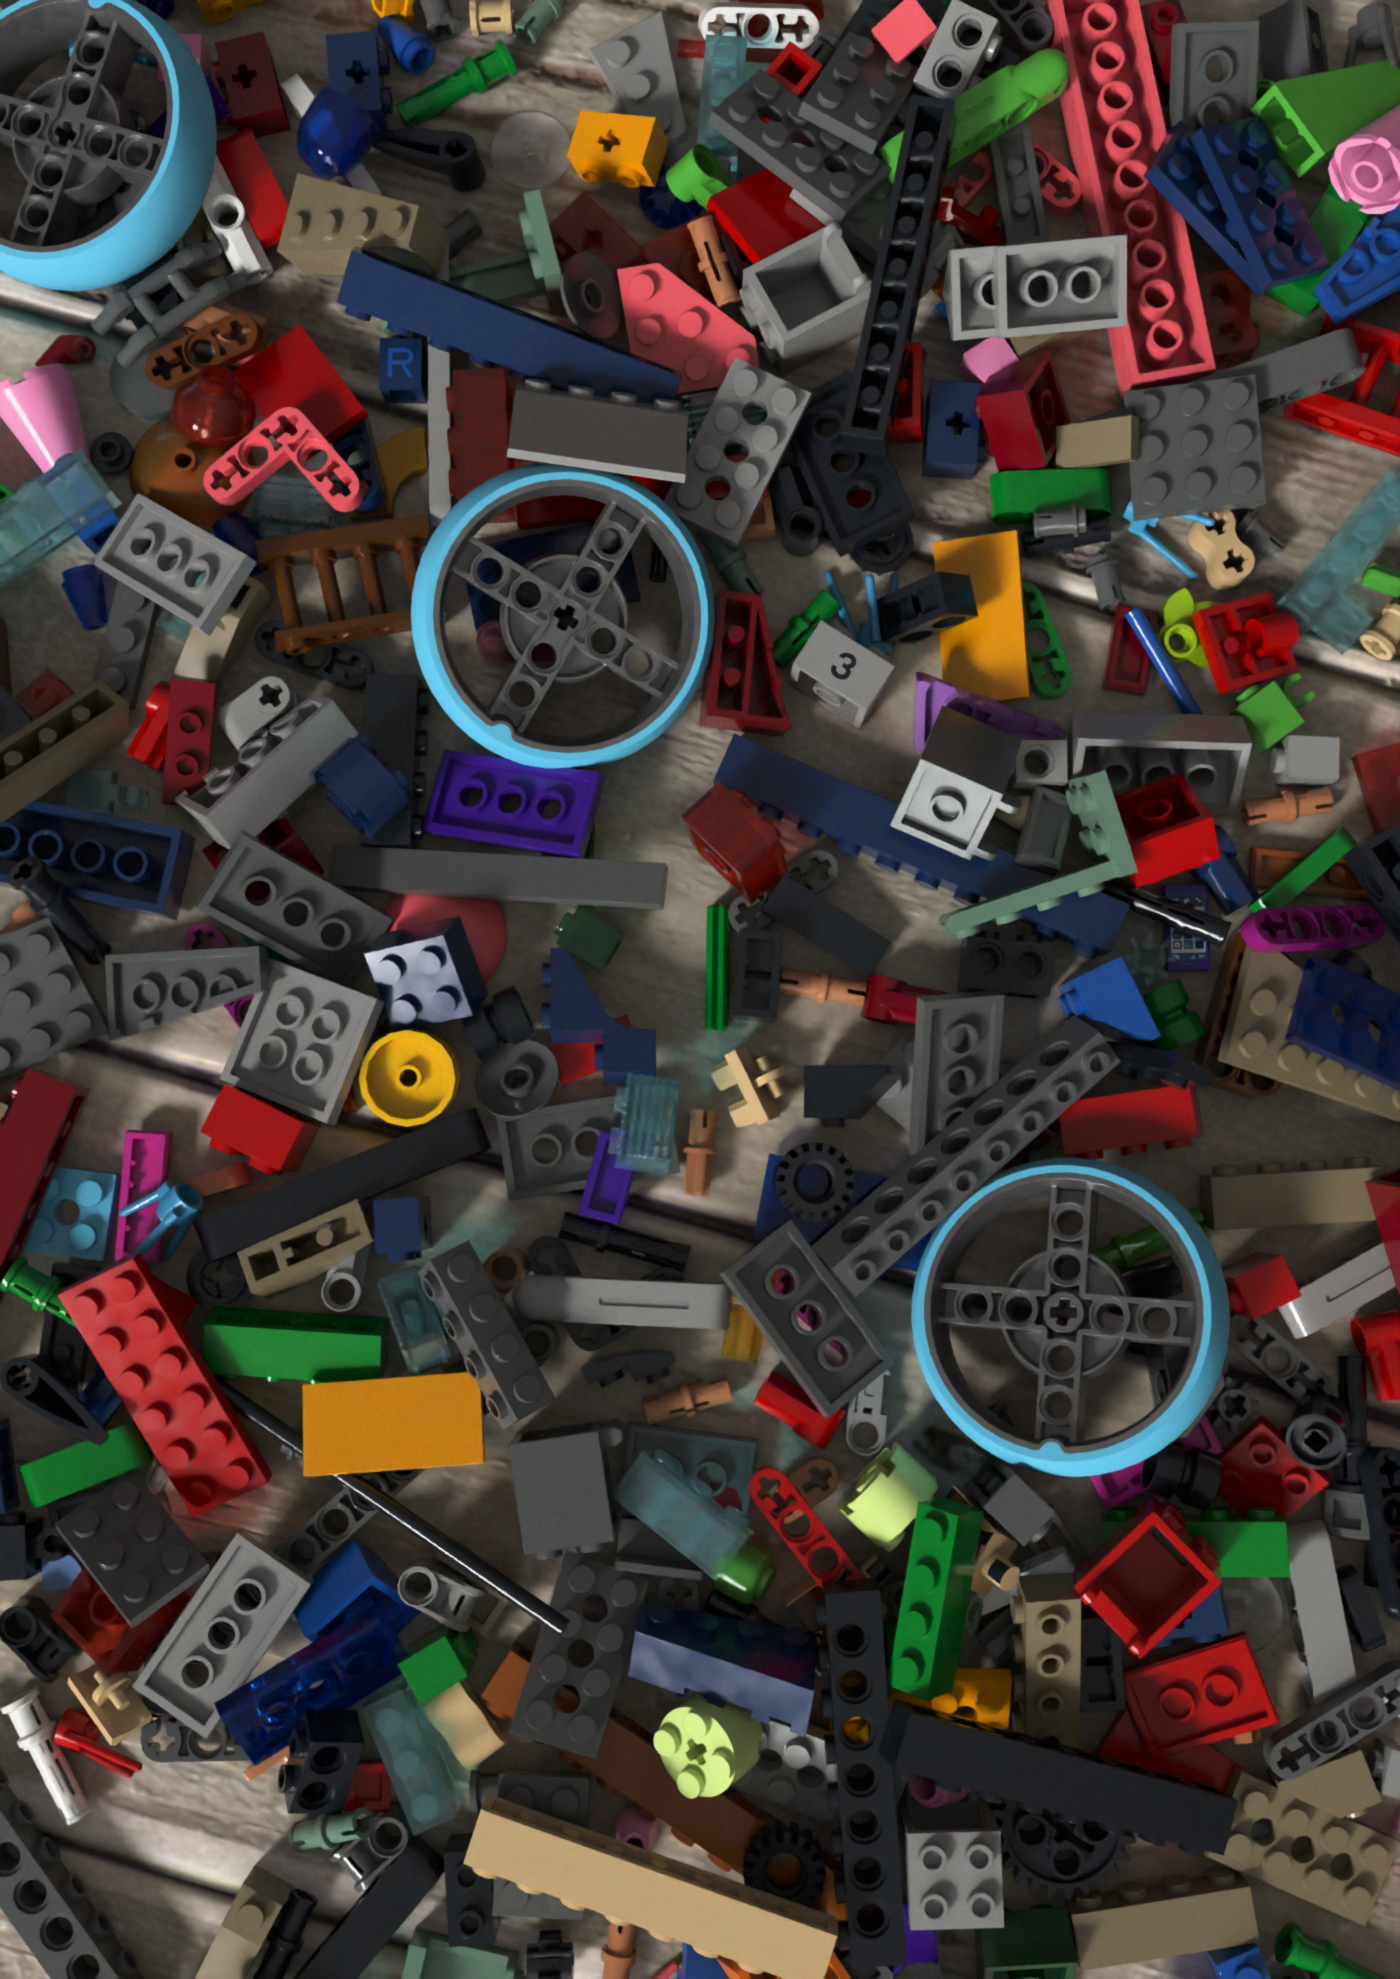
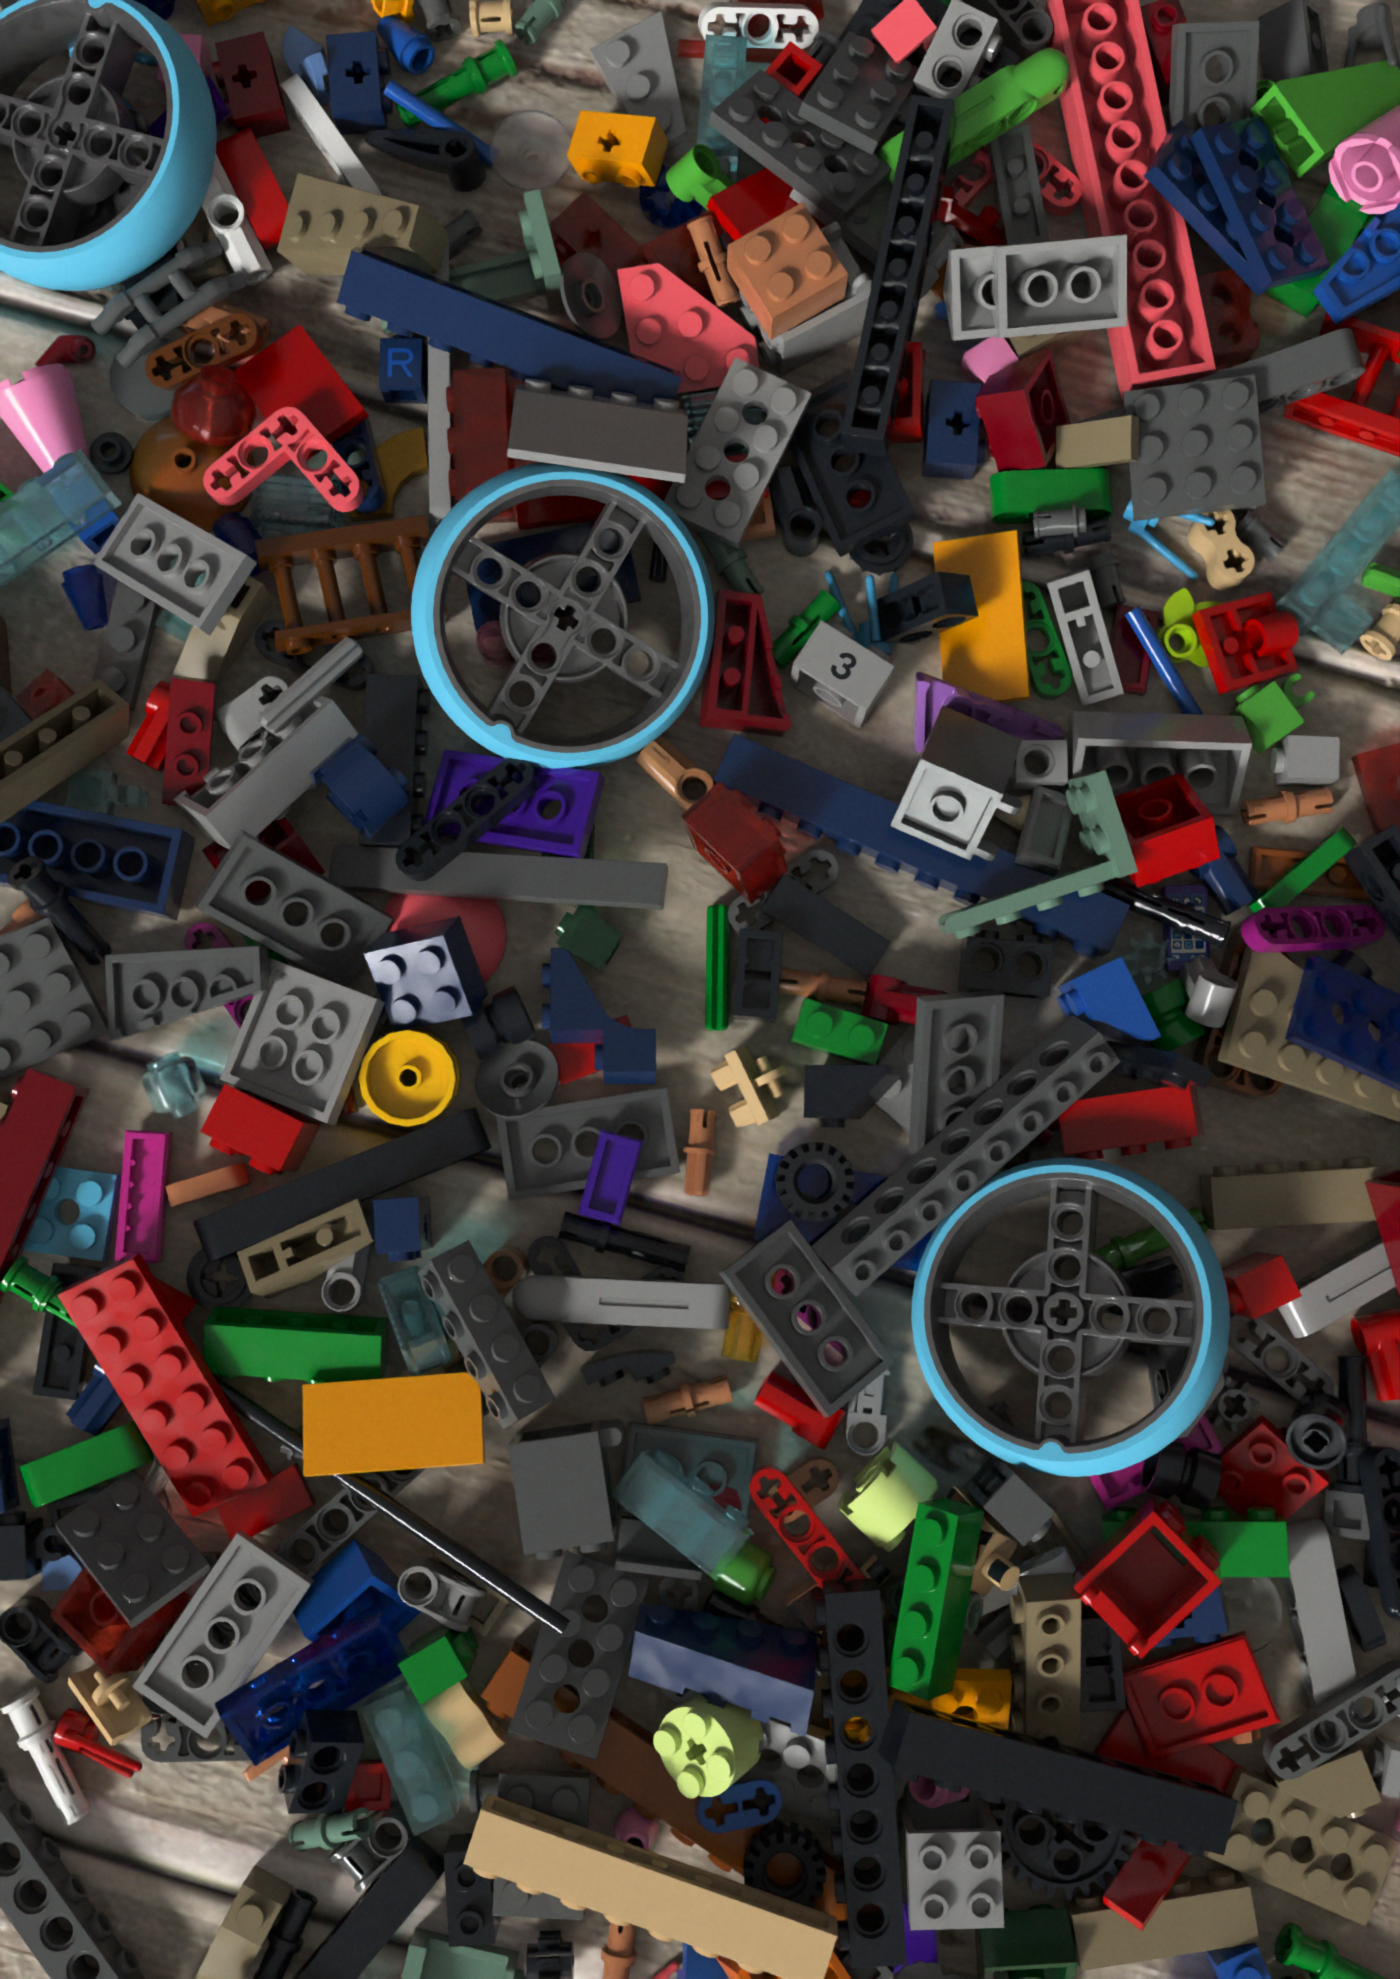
black piece [0,1353,109,1446] -> none
dark azure plant [119,1180,204,1261] -> none
clear blue piece [297,86,379,179] -> none
clear light blue brick [608,1073,680,1175] -> none
none -> clear light blue head [141,1051,206,1118]
none -> red tile [216,1463,316,1540]
none -> light grey axle [258,637,364,734]
none -> medium blue tile [283,25,326,83]
none -> medium blue tile [299,52,331,106]
none -> blue bar [383,79,500,167]
none -> black beam [396,758,540,882]
none -> medium nougat piece [635,735,714,814]
none -> blue beam [695,1779,782,1833]
none -> nougat brick [727,202,848,340]
none -> green brick [790,998,888,1065]
none -> light grey slope [1046,566,1124,706]
none -> red tile [1103,1840,1190,1931]
none -> light grey piece [1179,956,1238,1028]

